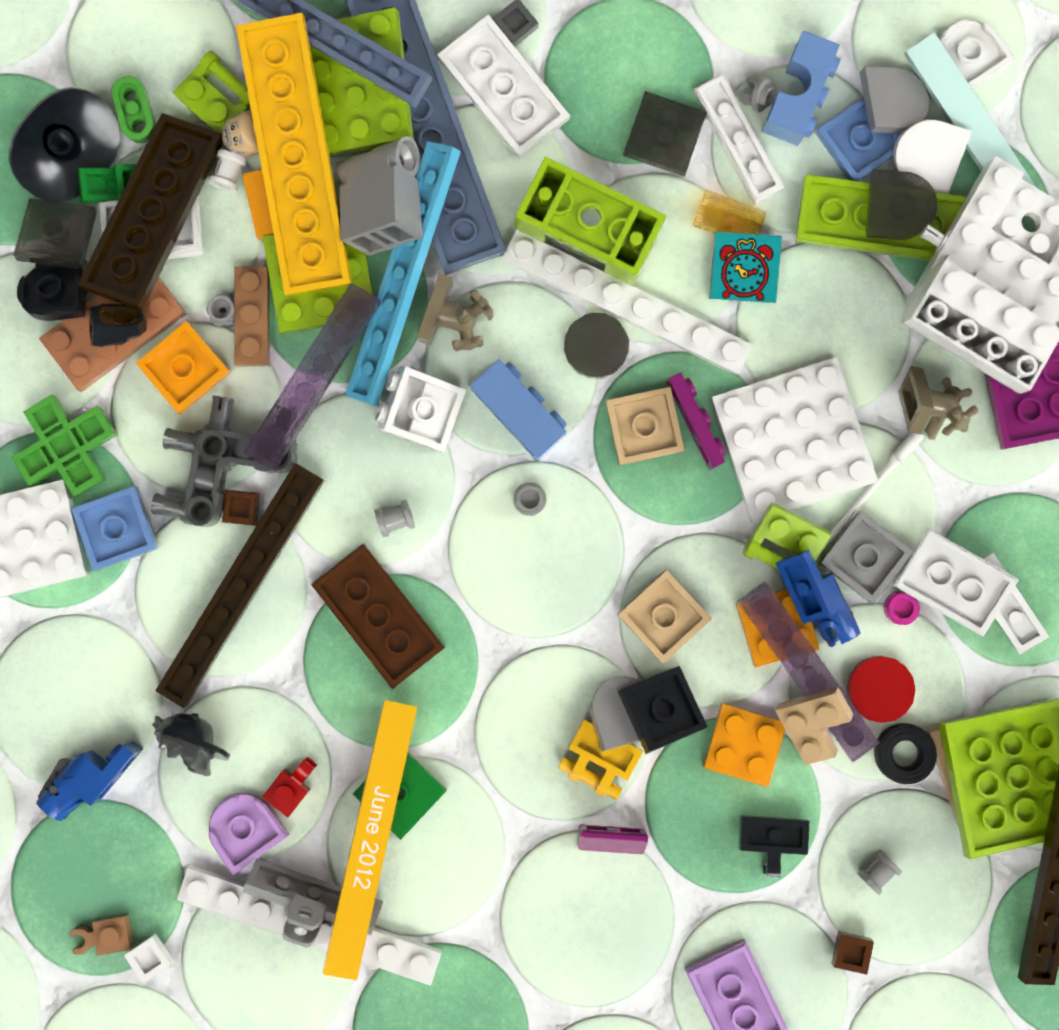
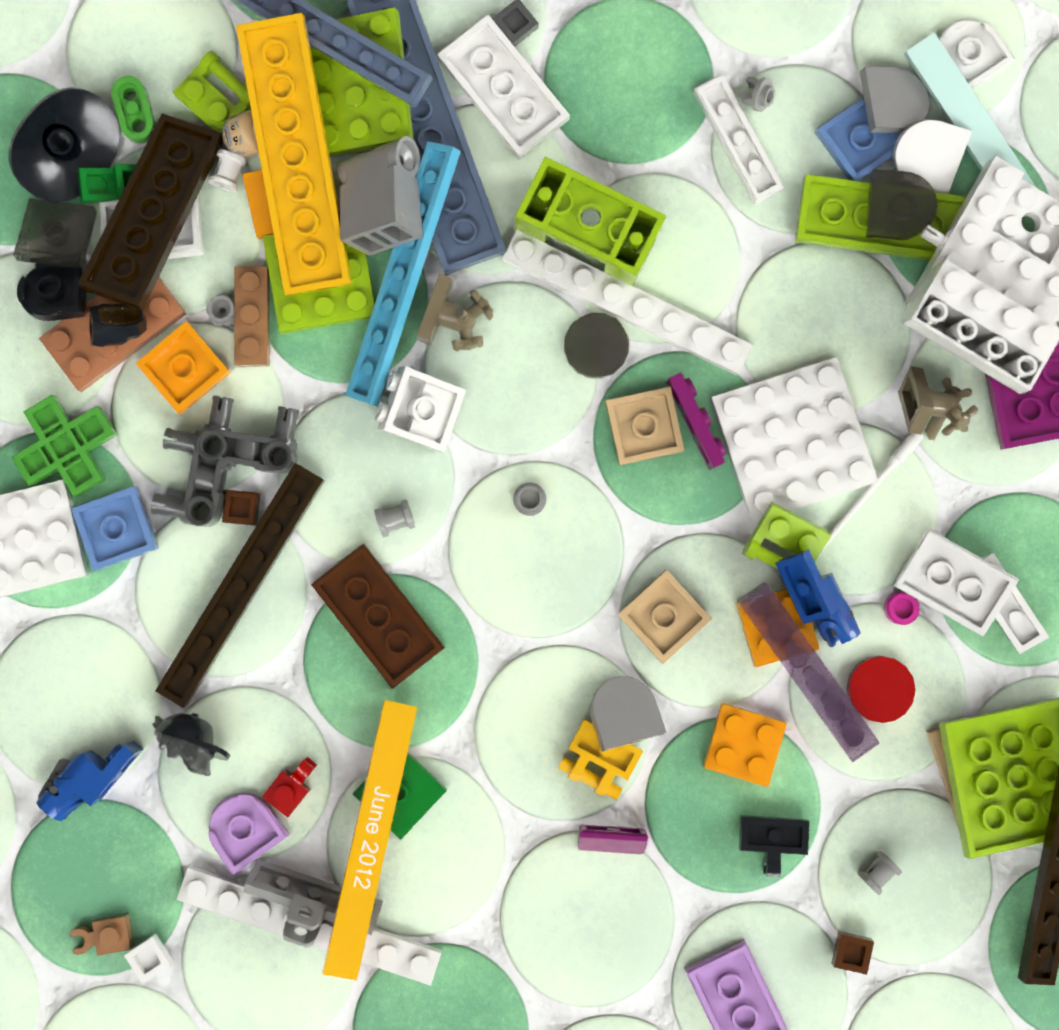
plate [244,282,381,471] -> none
medium blue brick [470,359,567,462] -> none
black tile [618,666,708,754] -> none
clear smoke plate [623,91,707,177] -> none
clear yellow slope [692,190,766,235] -> none
teal tile [709,232,782,303] -> none
medium blue arch [762,30,841,146] -> none
tan plate [775,686,853,765] -> none
light grey plate [818,511,914,604] -> none
black tyre [874,723,937,784] -> none

